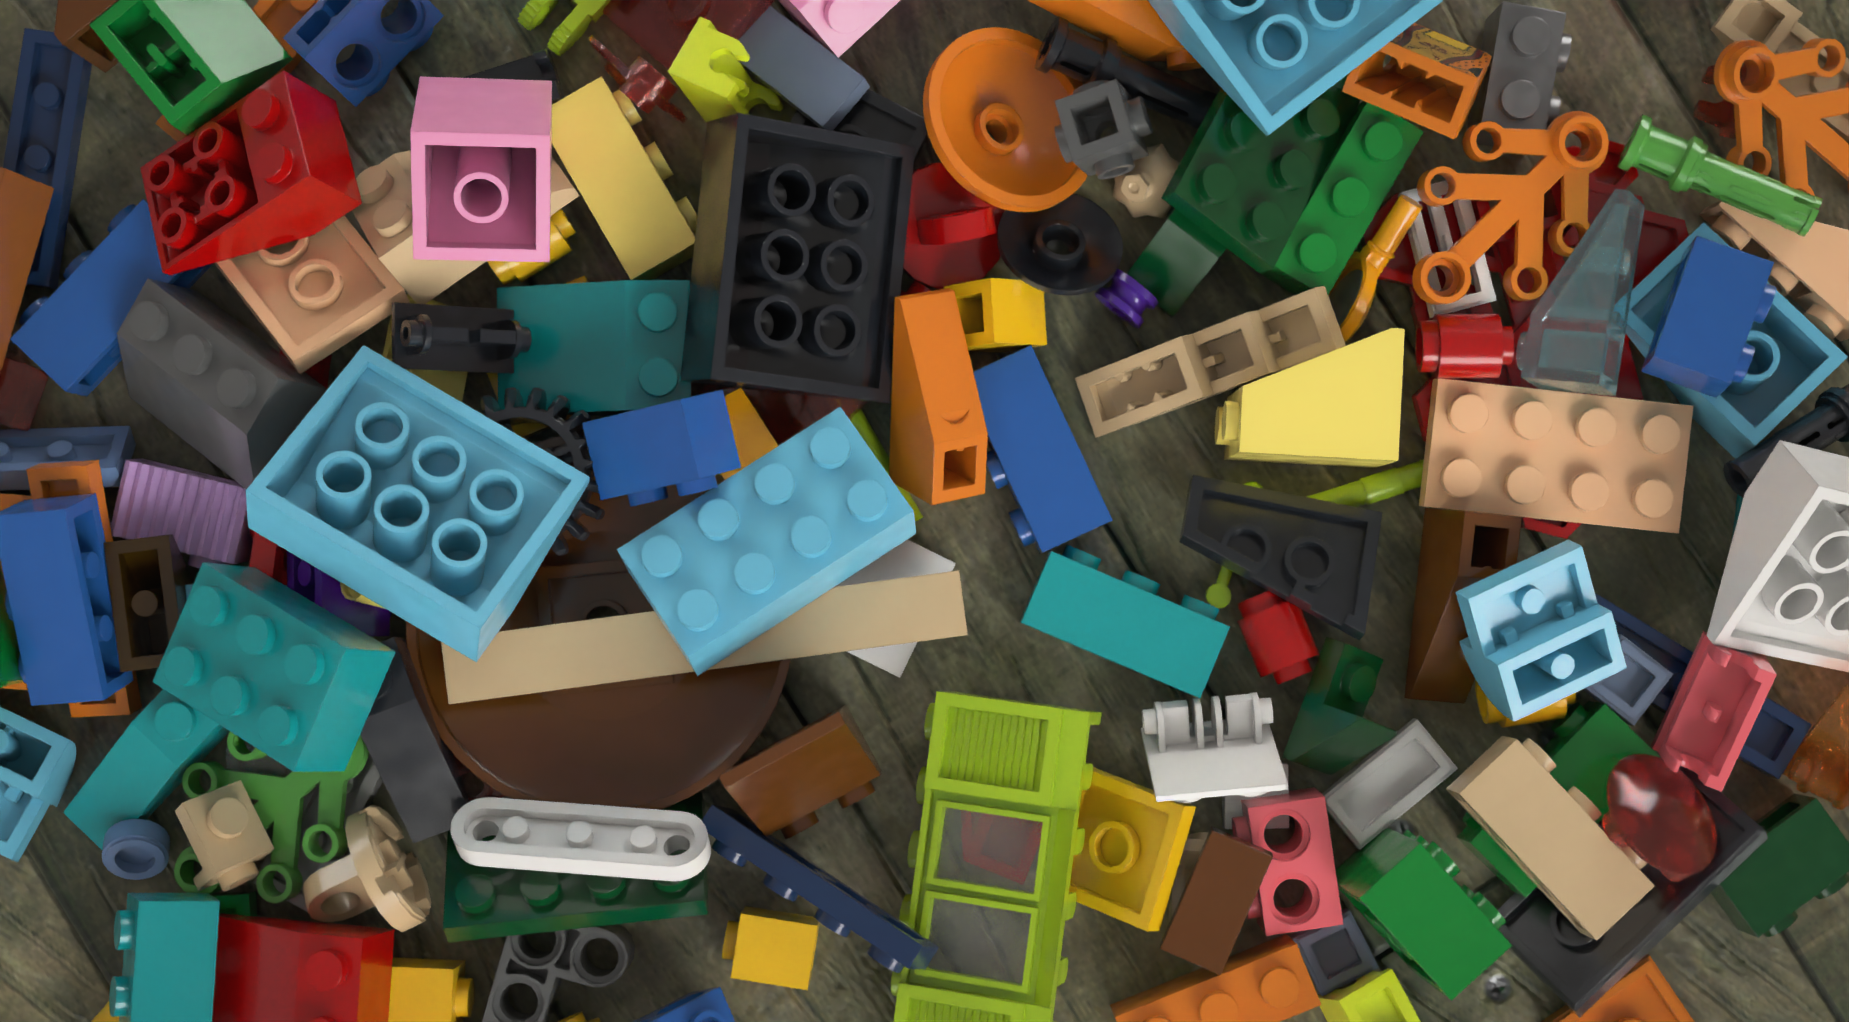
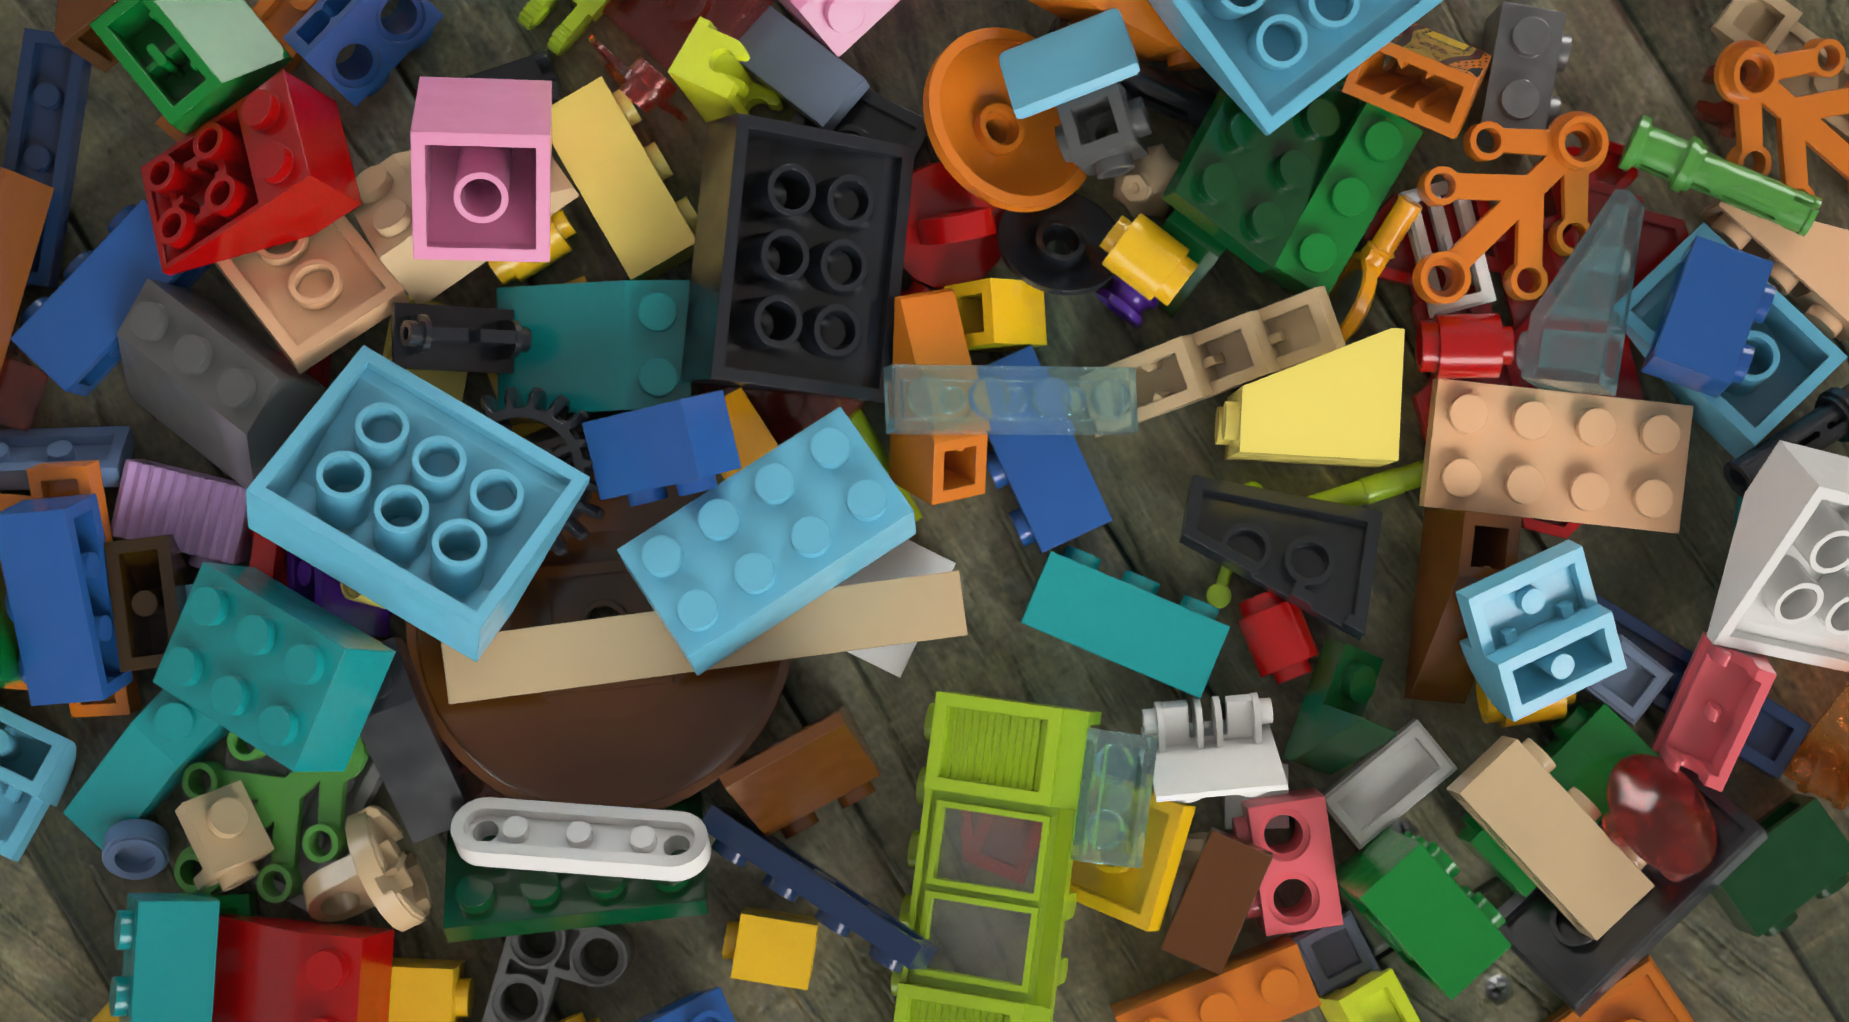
none -> clear light blue plate [883,364,1139,435]
none -> medium azure slope [999,8,1140,120]
none -> clear light blue plate [1071,728,1159,868]
none -> yellow brick [1099,213,1199,306]

